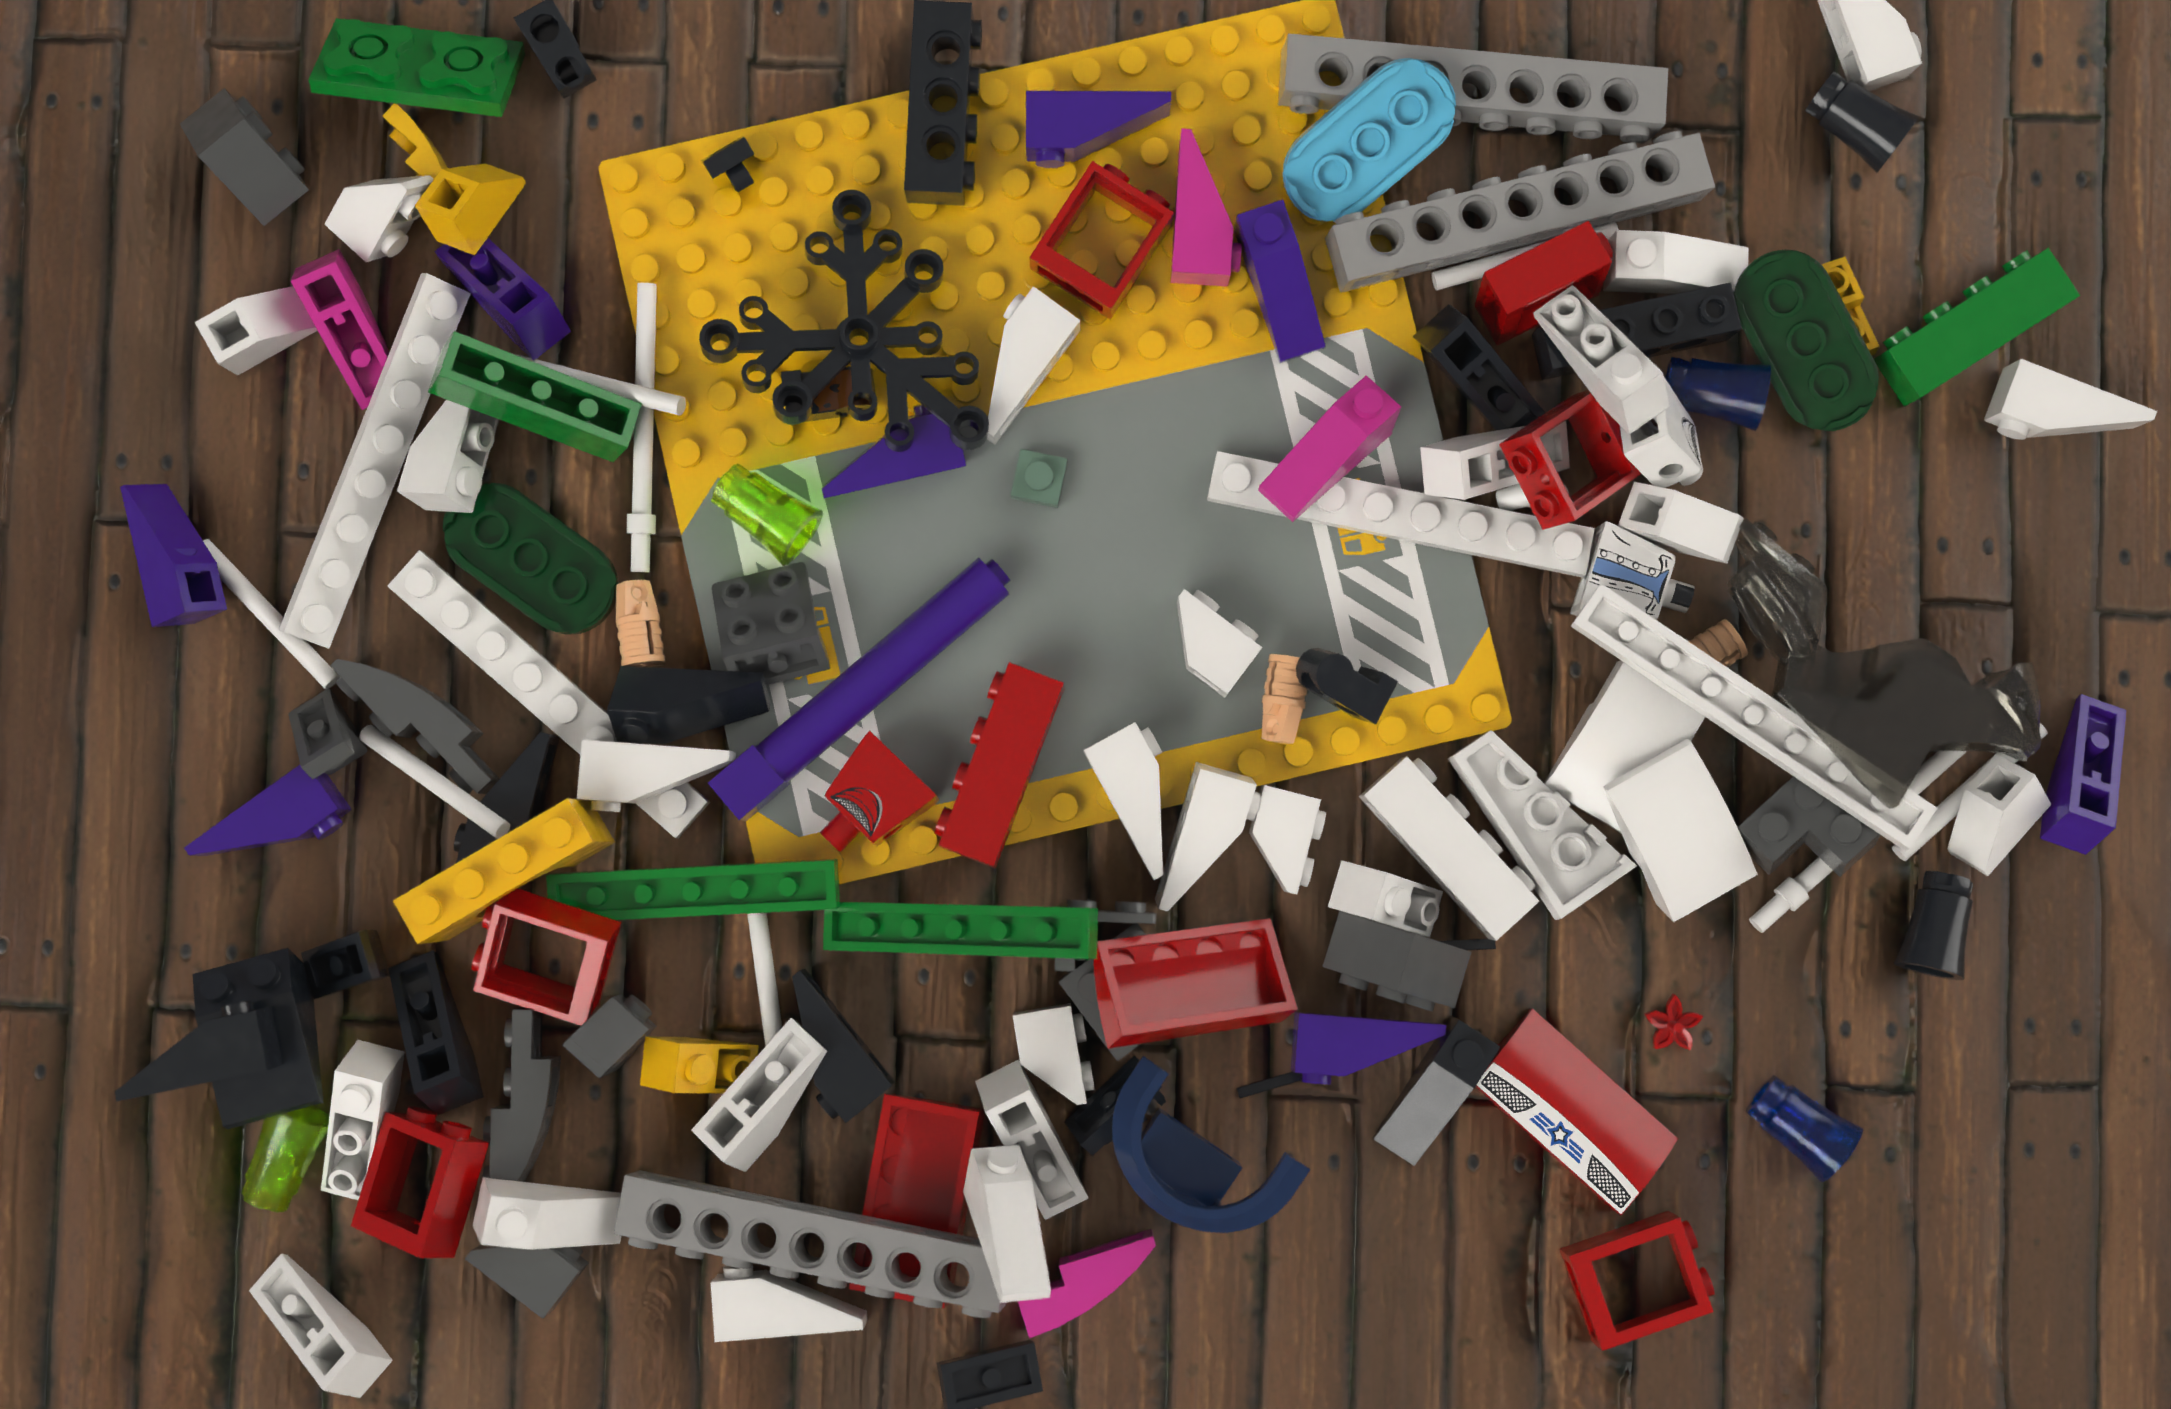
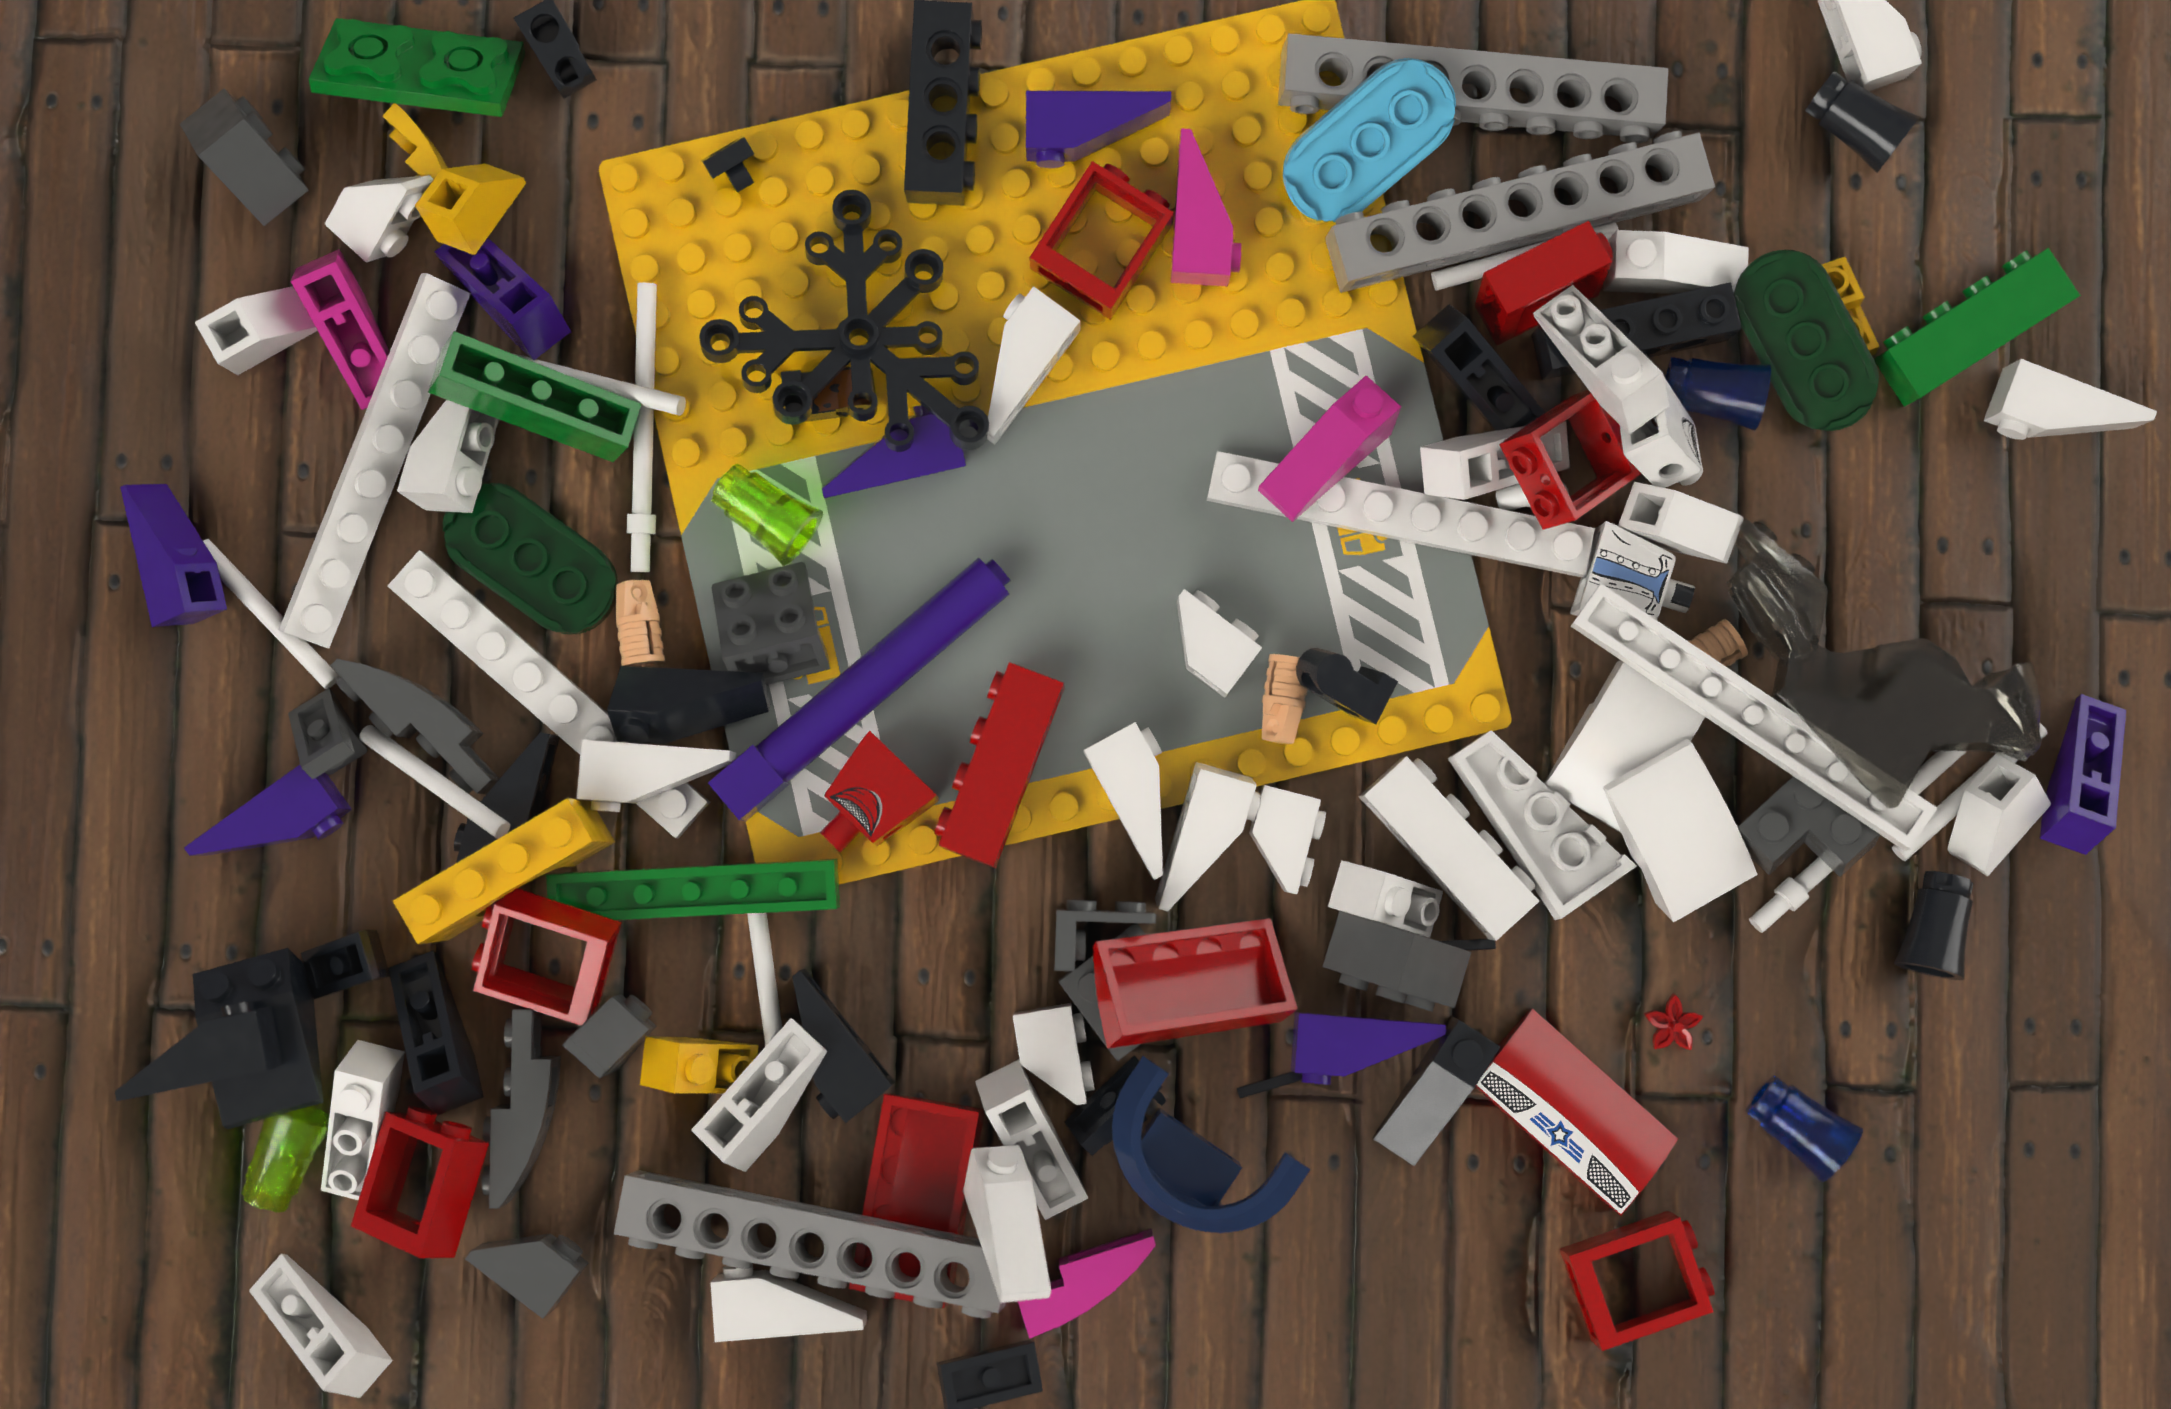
white slope [473,1177,622,1250] -> none
green plate [823,902,1098,959] -> none
sand green plate [1010,449,1068,508] -> none
dark purple slope [1233,200,1326,363] -> none

